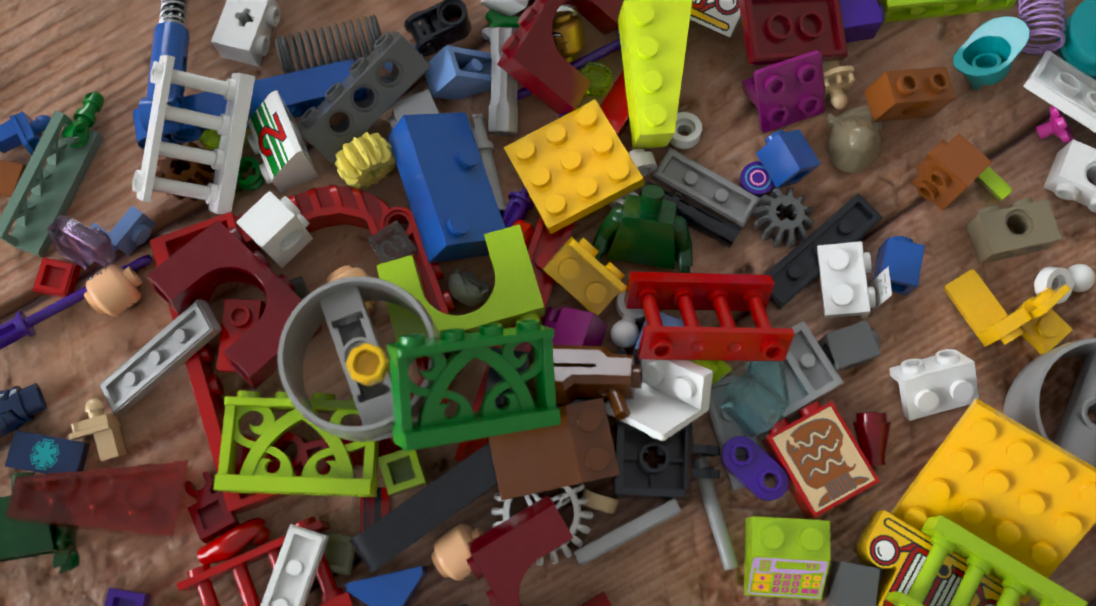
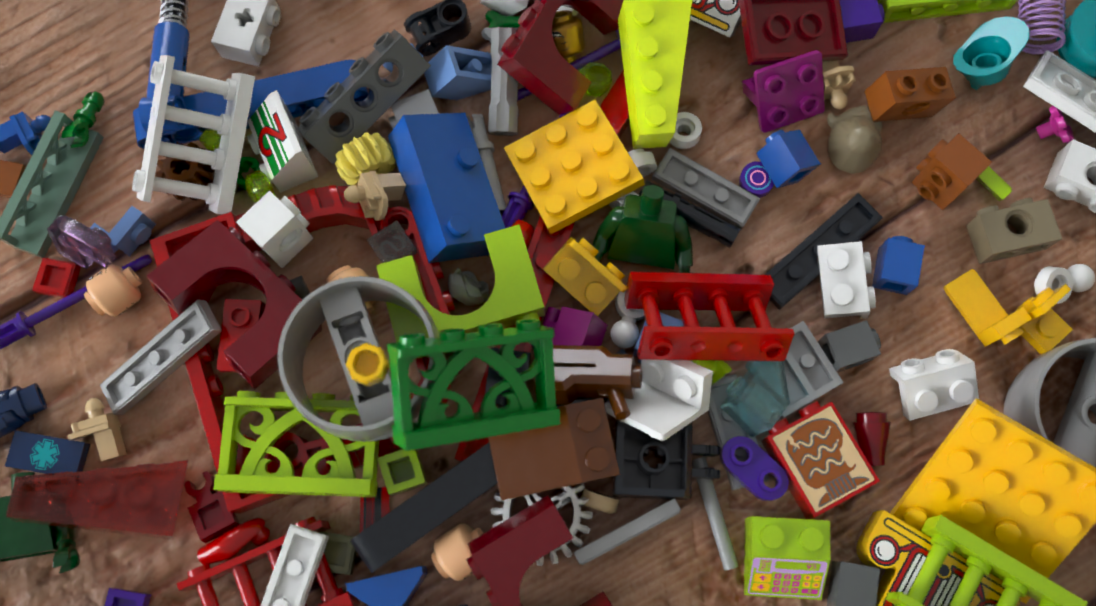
dark grey piece [275,14,381,74] -> none
dark grey gear [753,187,814,248] -> none
white sticker [869,266,892,311] -> none
none -> clear neon green tile [245,170,275,204]
none -> tan piece [344,171,406,221]

